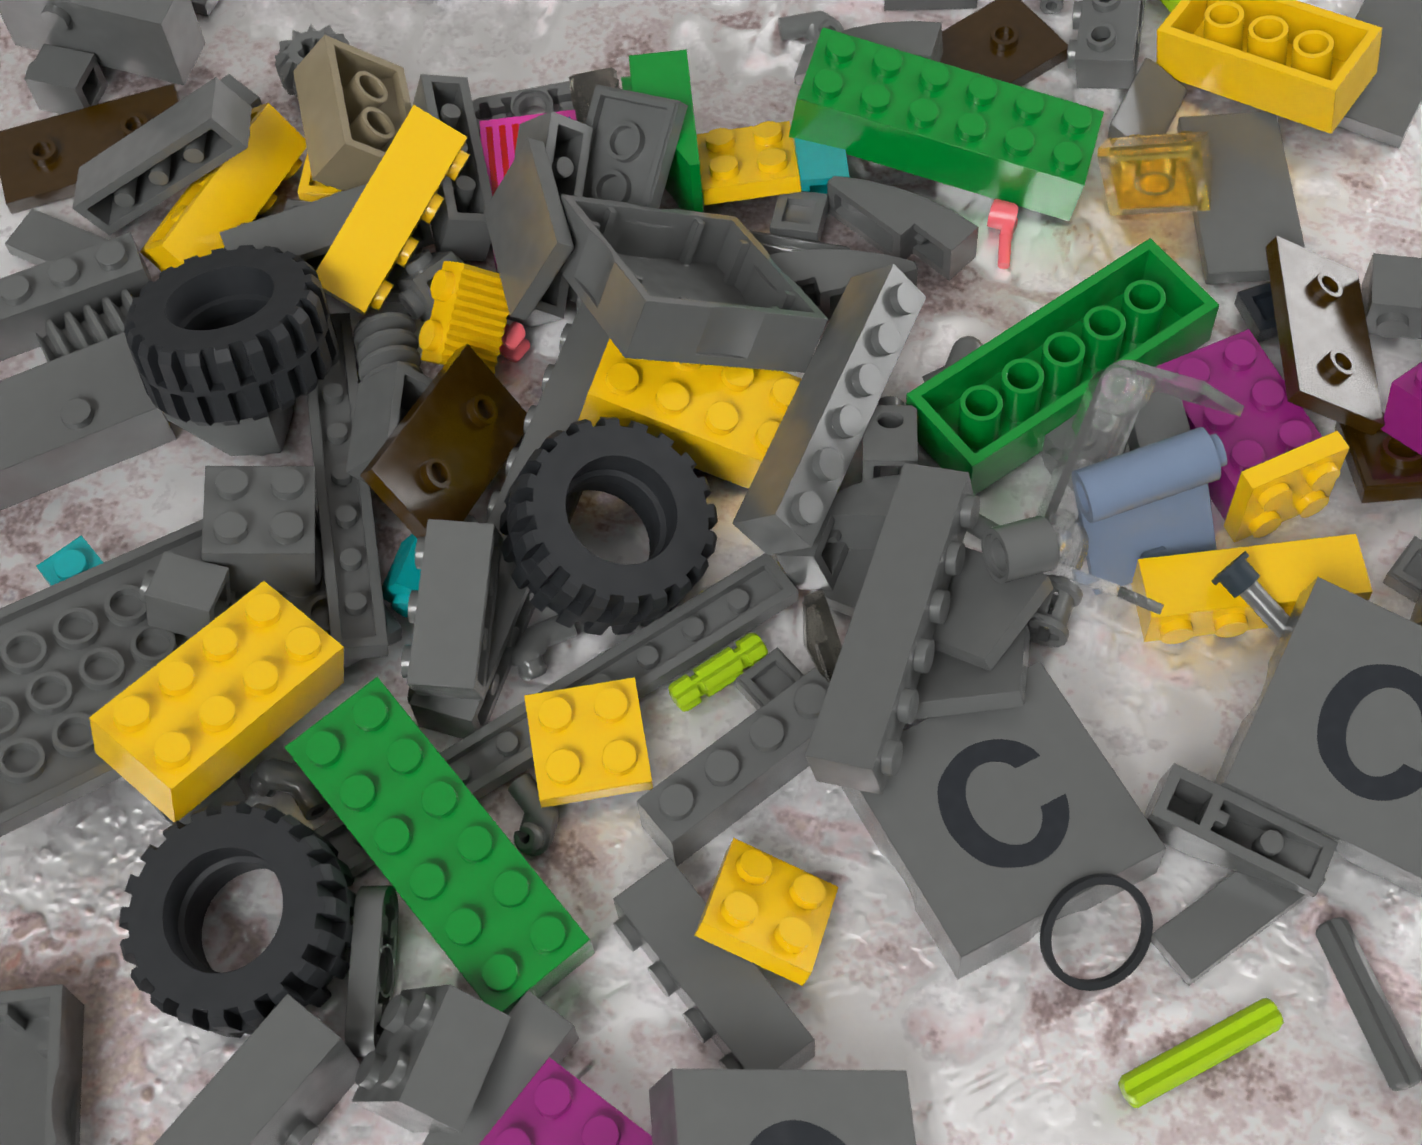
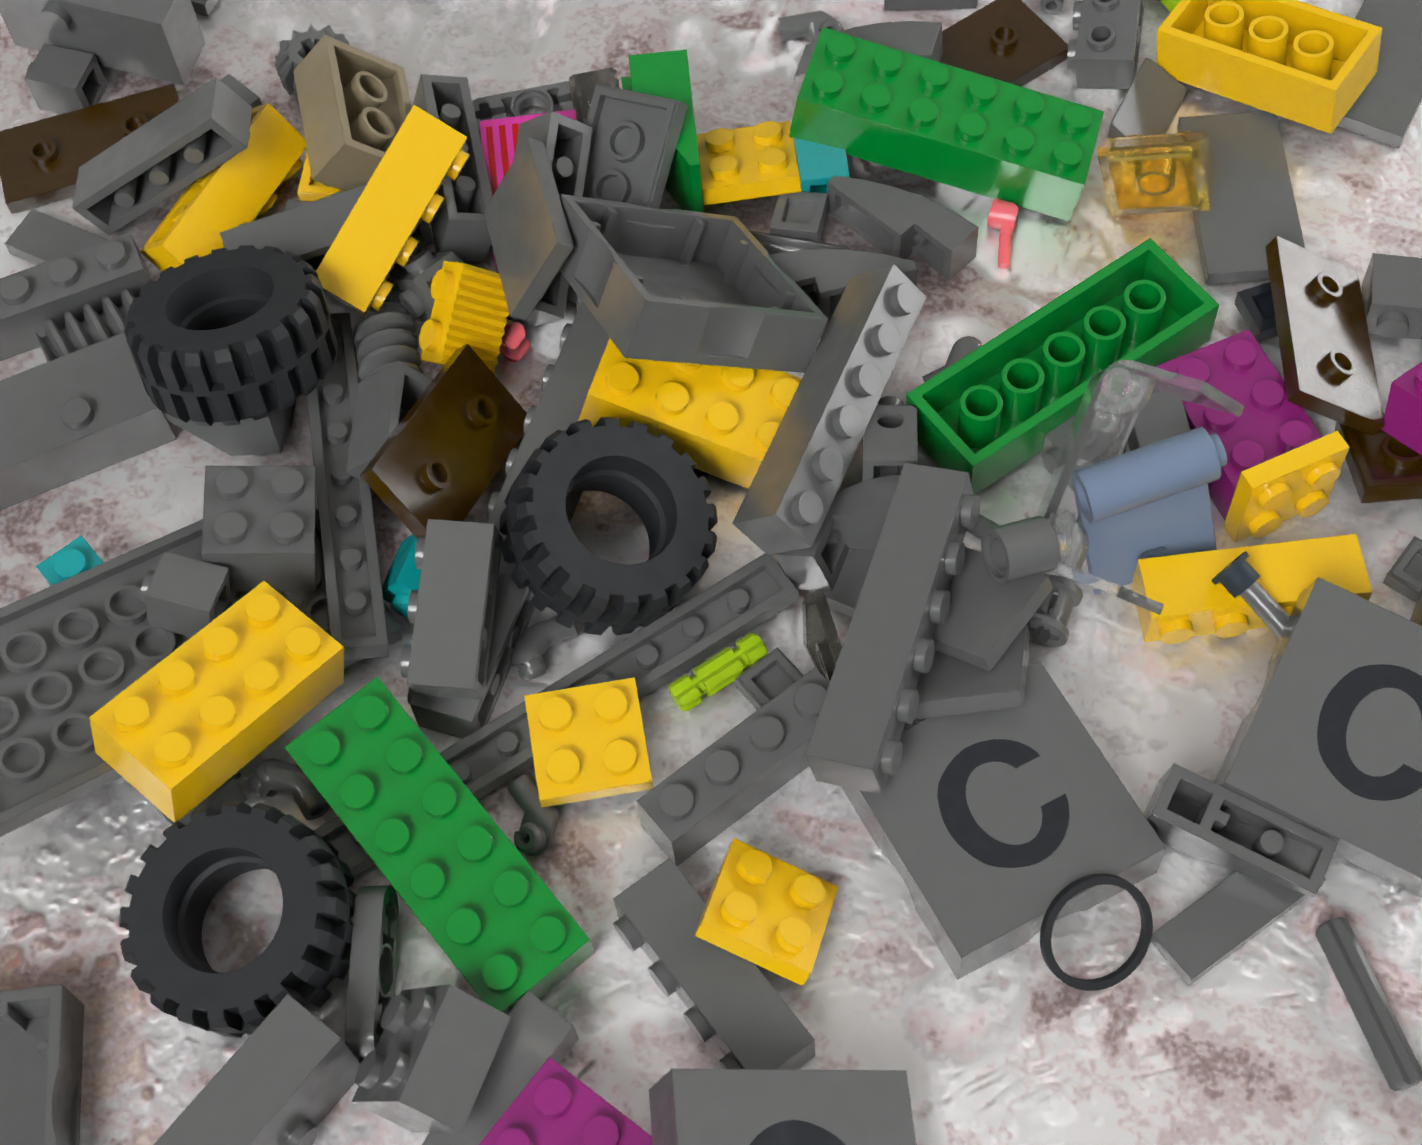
lime axle [1118,998,1284,1108] -> none

